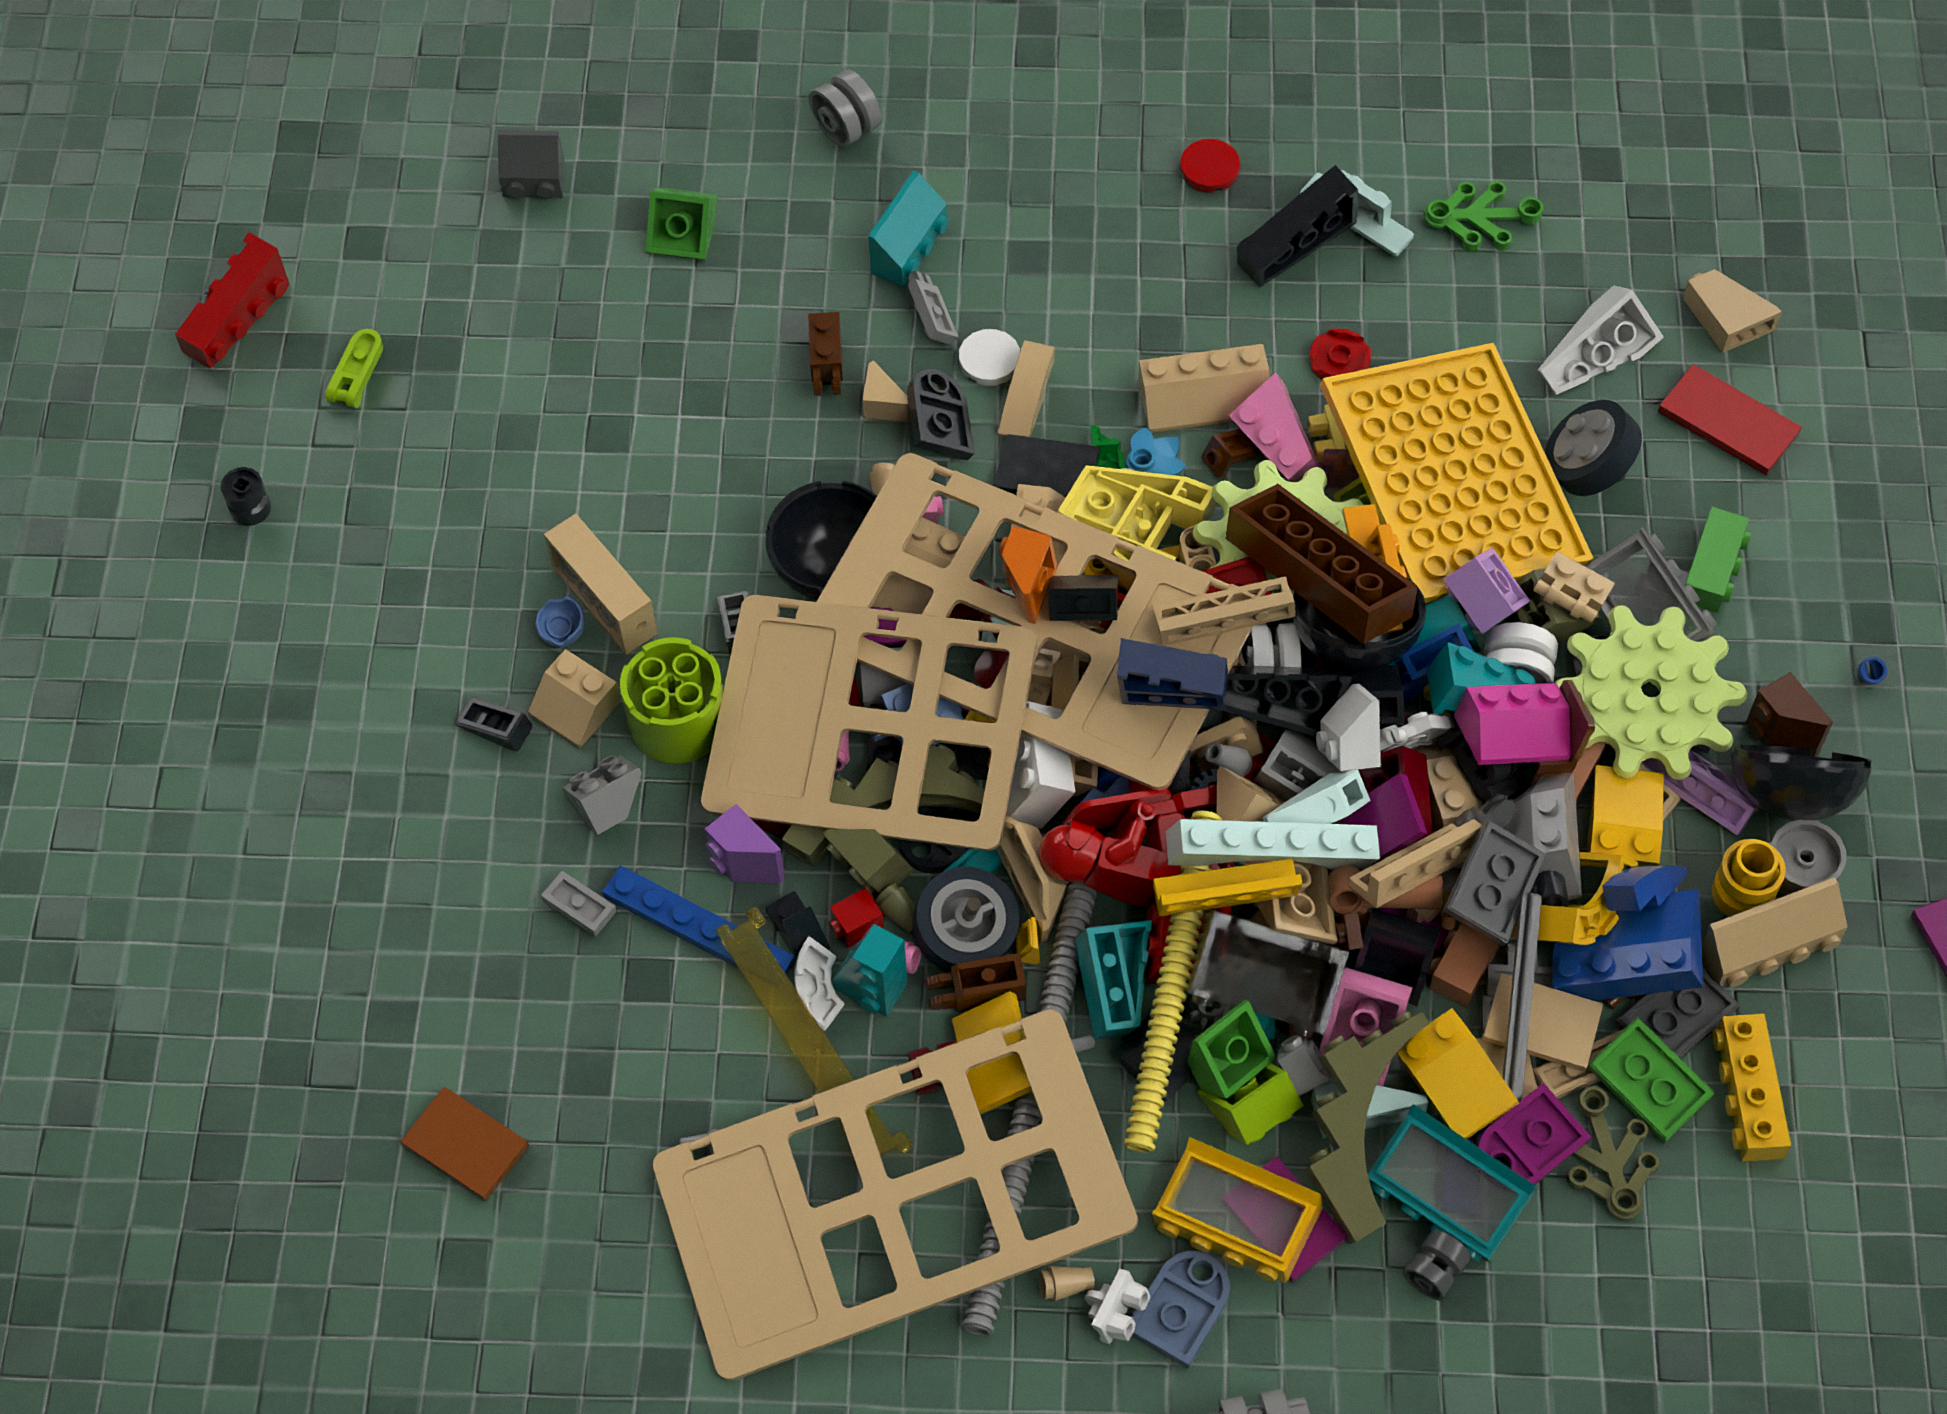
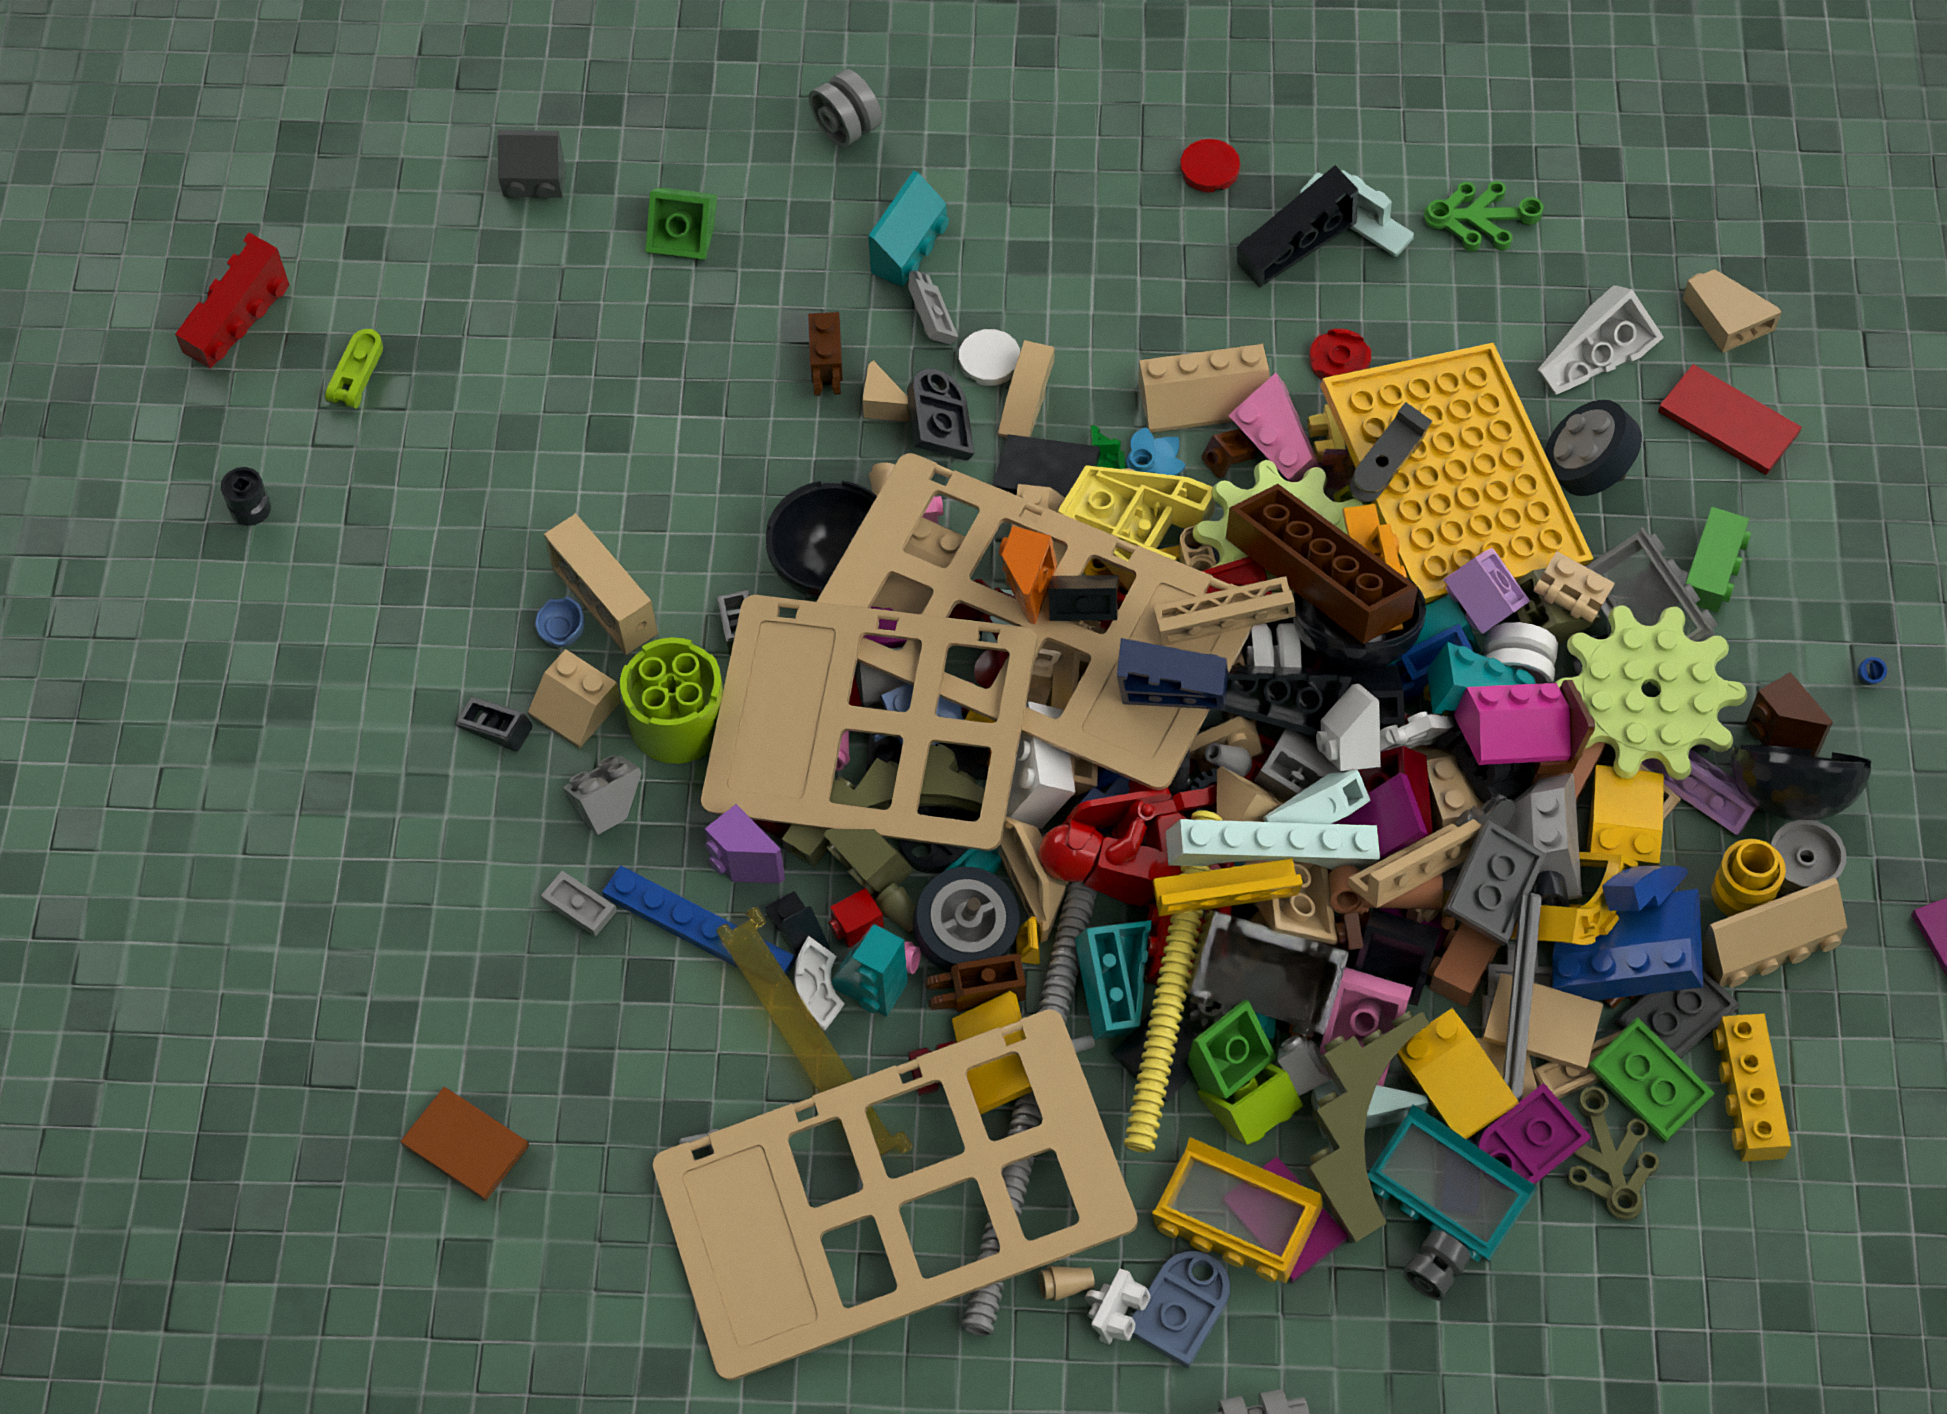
none -> dark grey piece [1349,402,1432,503]

